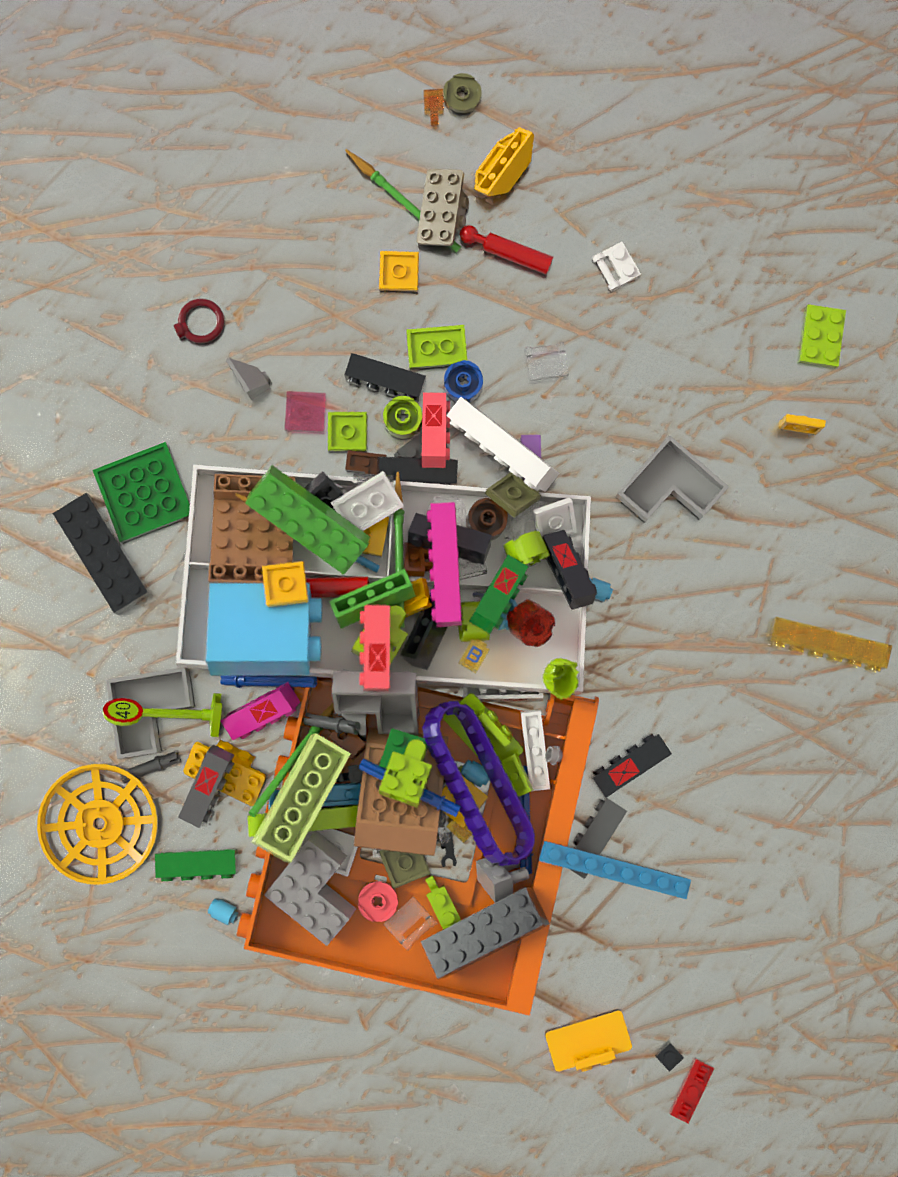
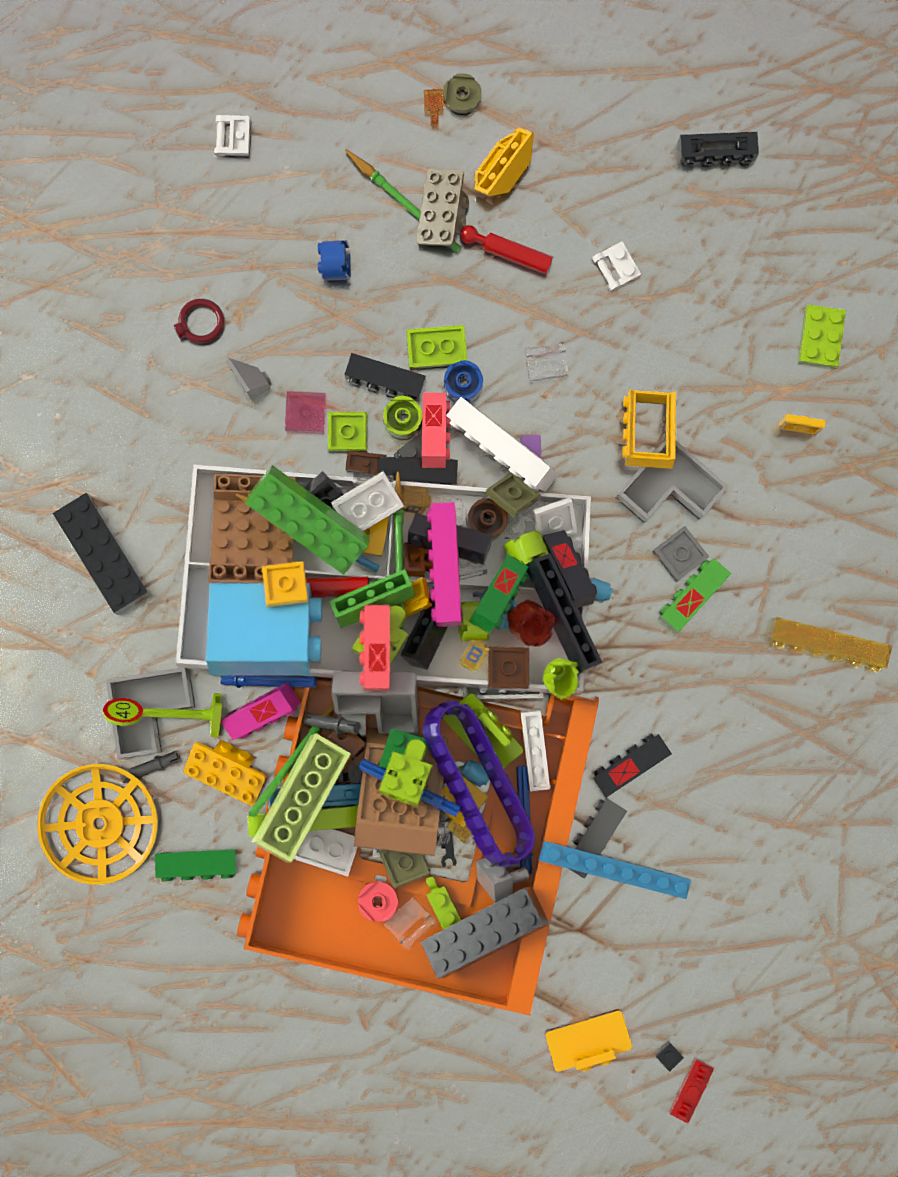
green plate [92,442,190,543] -> none
dark grey brick [178,744,234,828] -> none
medium azure brick [207,899,239,925] -> none
light grey piece [264,831,356,946] -> none
yellow plate [379,251,419,292] -> none
lime plate [501,754,533,797] -> none
light grey plate [545,746,563,765] -> none
none -> white plate [214,115,250,156]
none -> blue brick [318,240,351,281]
none -> clear yellow brick [402,485,431,514]
none -> reddish brown plate [487,647,529,689]
none -> black brick [527,553,603,675]
none -> yellow window [622,388,676,469]
none -> flat silver plate [653,526,709,581]
none -> bright green brick [659,558,731,633]
none -> black brick [678,132,759,166]

